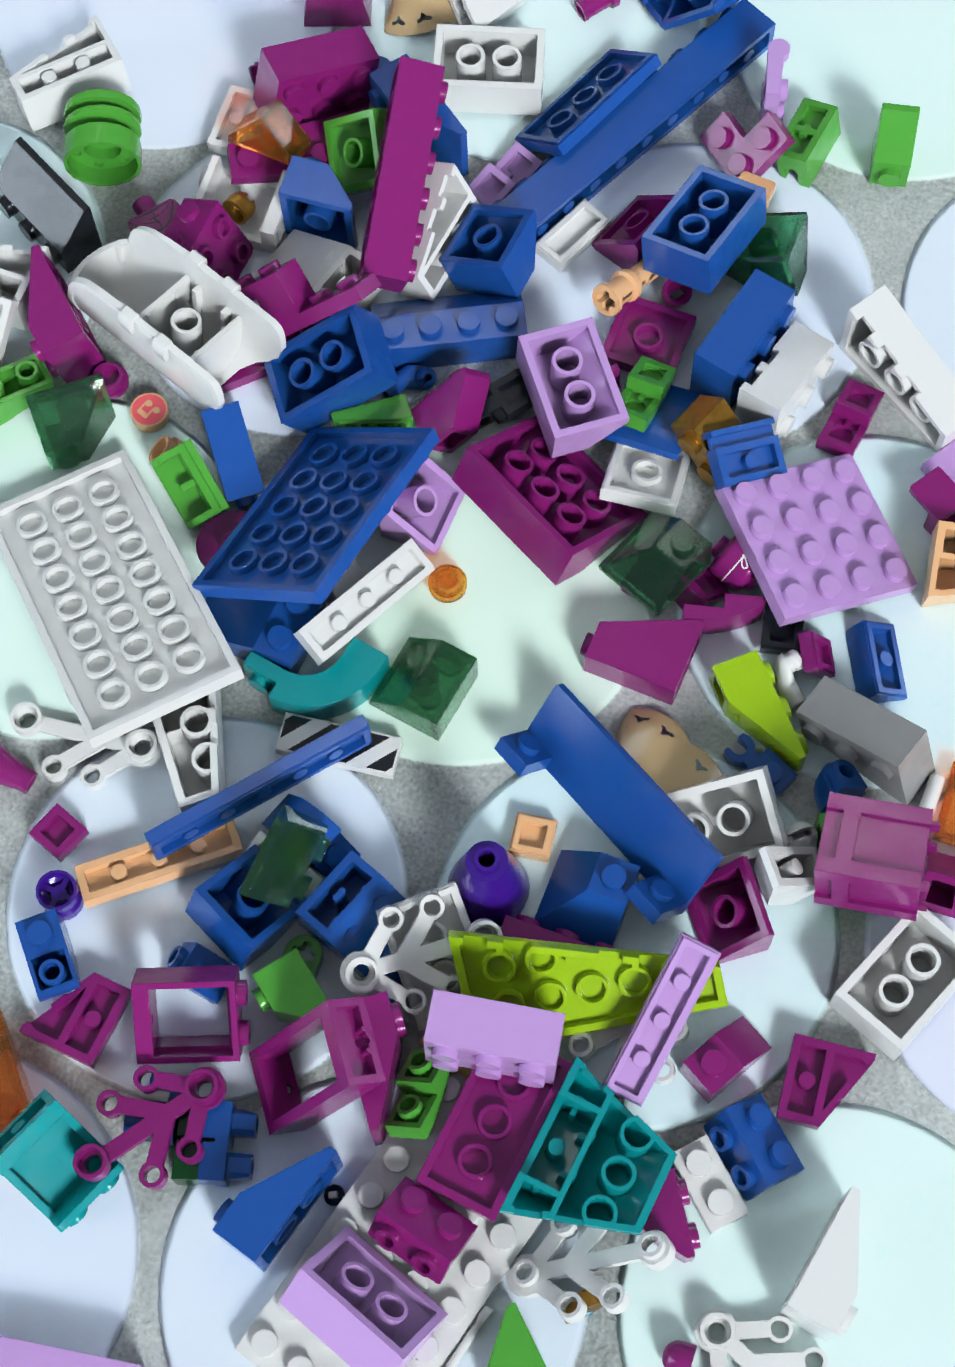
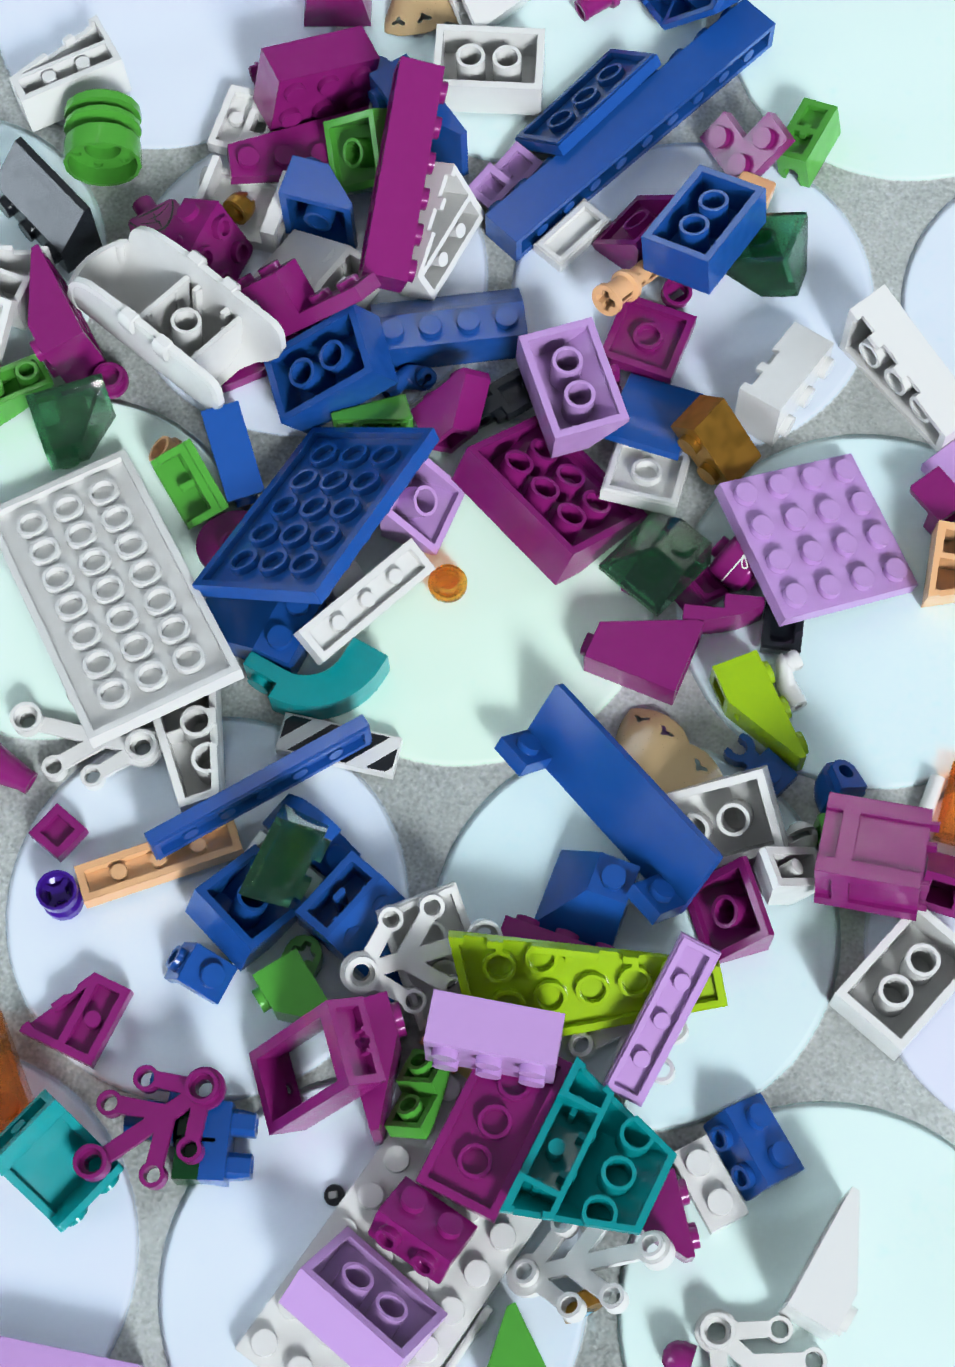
blue slope [15,908,81,1002] -> none
tile [130,393,170,433] -> none
magenta window [131,965,251,1064] -> none
blue slope [212,1146,343,1272] -> none
clear orange slope [228,98,311,165] -> none
clear green slope [369,637,478,741] -> none
blue slope [439,203,537,298] -> none
dark purple cone [447,841,530,929] -> none
light nougat tile [509,812,558,863] -> none
bright green slope [621,356,677,433] -> none
magenta slope [680,1016,772,1104] -> none
blue brick [689,268,796,408] -> none
blue plate [702,417,787,490] -> none
lavender plate [760,38,790,122] -> none
magenta wing [775,1033,876,1130] -> none
light grey wedge [796,676,935,805] -> none
magenta tile [798,630,836,680] -> none
magenta slope [815,378,884,456] -> none
blue slope [845,620,908,703] -> none
bright green slope [869,103,920,187] -> none

